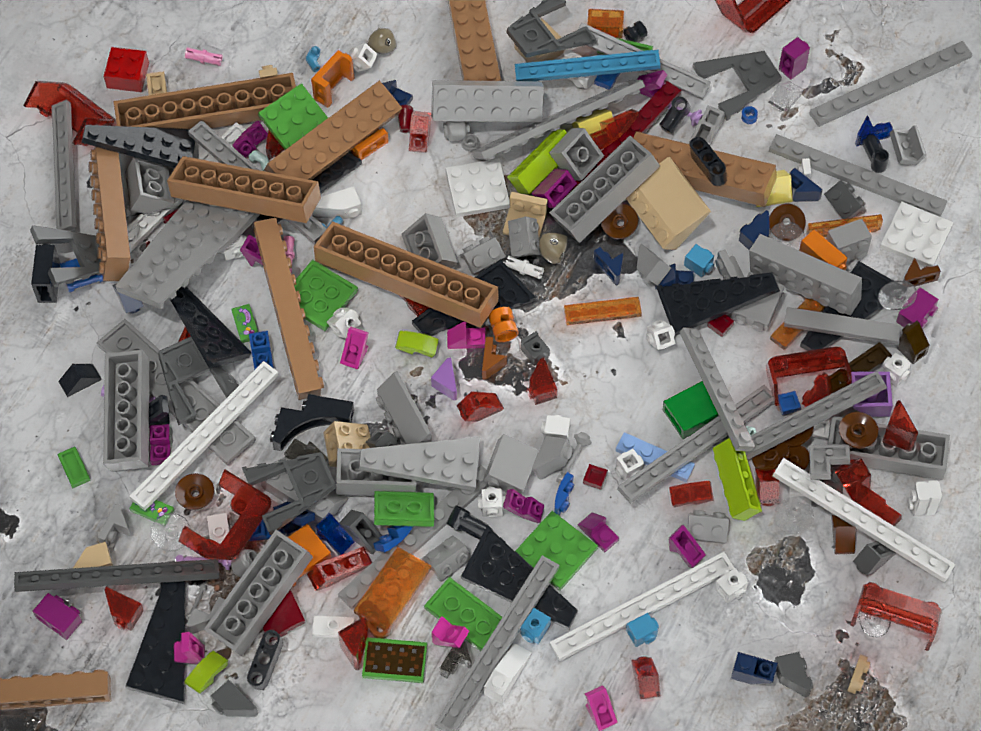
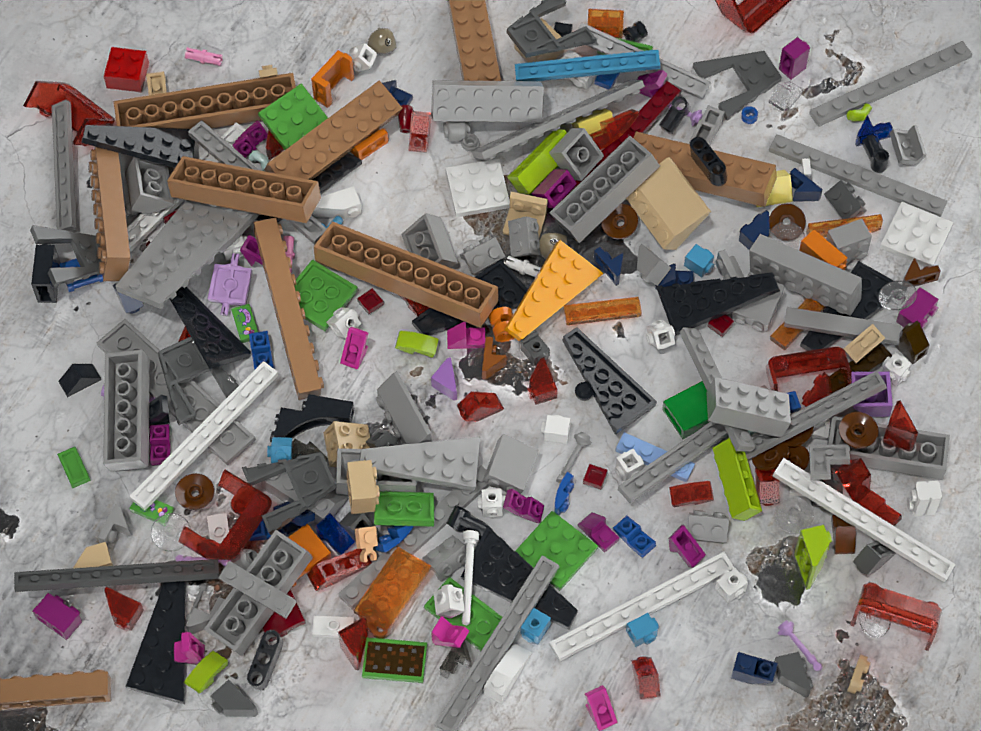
dark azure arm [306,46,321,72] -> none
light grey slope [532,436,572,479] -> none
none -> lavender plate [208,253,252,316]
none -> light grey plate [218,561,297,618]
none -> dark azure brick [267,437,292,463]
none -> tan brick [346,460,380,514]
none -> light nougat plate [355,526,378,562]
none -> dark red plate [357,288,384,315]
none -> white brick [433,585,465,618]
none -> white piece [462,530,479,625]
none -> light orange wing [504,240,604,341]
none -> black plate [554,22,573,37]
none -> black wing [562,327,657,435]
none -> black plate [575,382,593,401]
none -> blue slope [613,515,656,558]
none -> light grey brick [707,377,791,438]
none -> lavender piece [778,620,823,671]
none -> lime slope [794,525,832,590]
none -> tan plate [843,324,885,364]
none -> lime arm [846,104,872,122]

